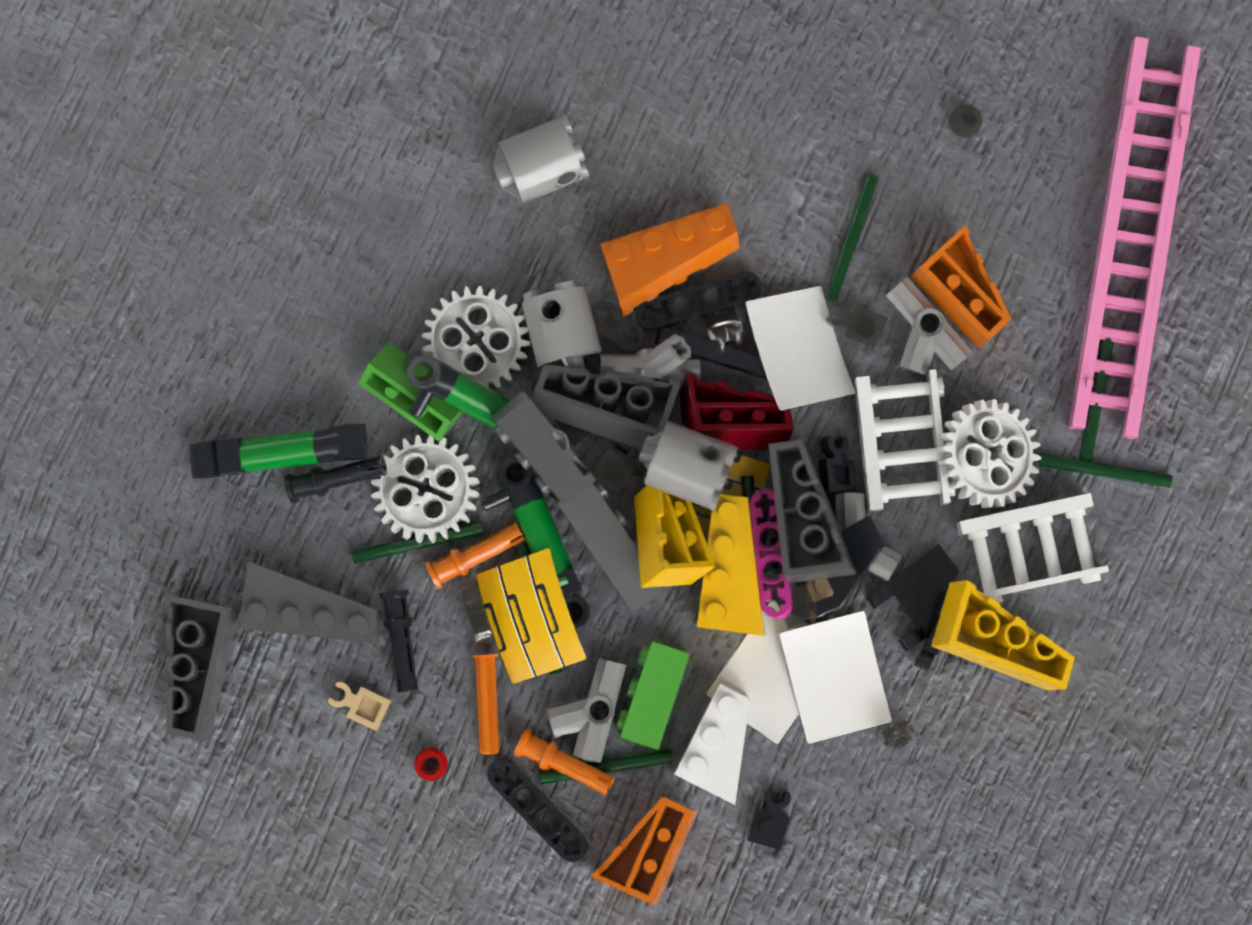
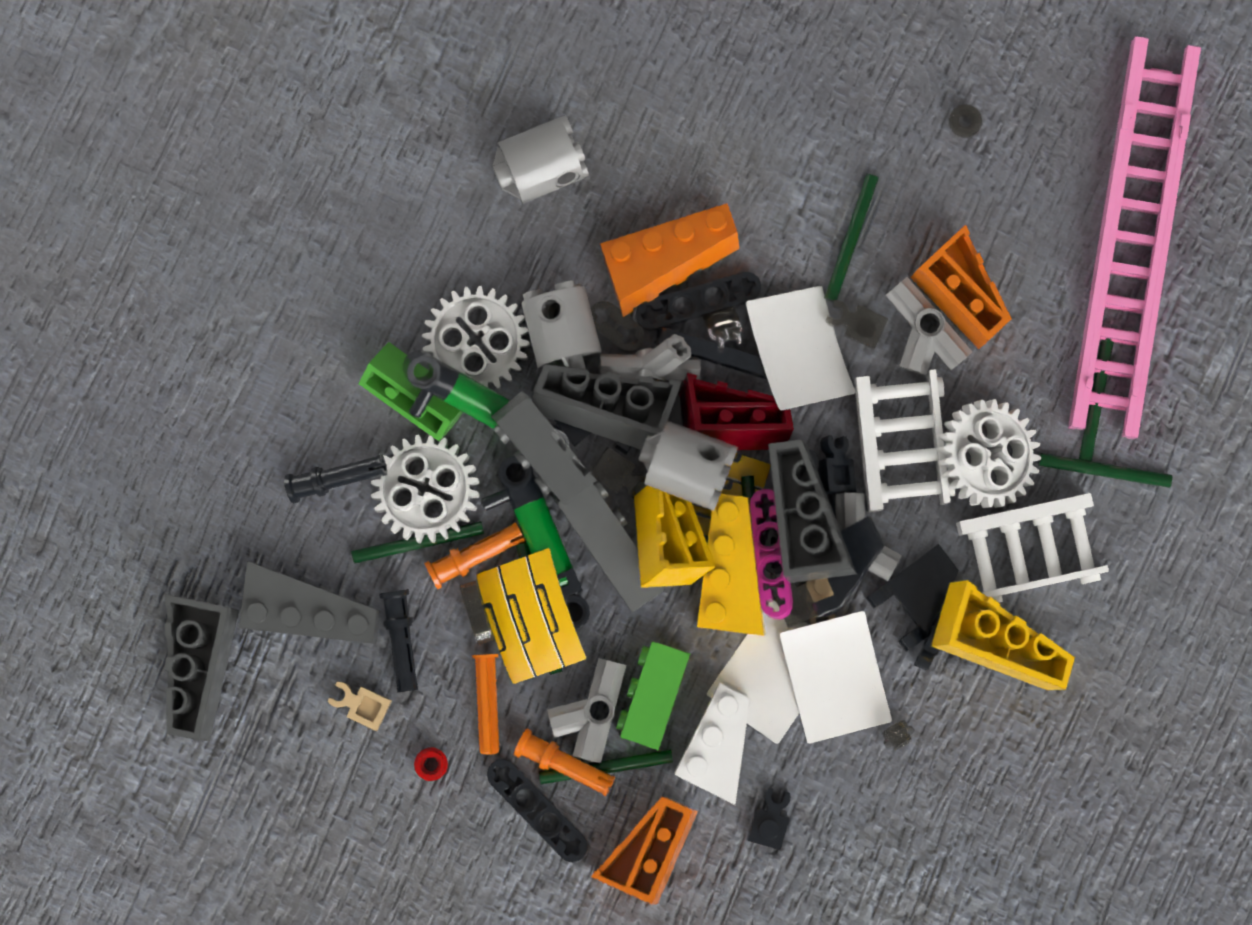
piece [189,424,369,479] -> none

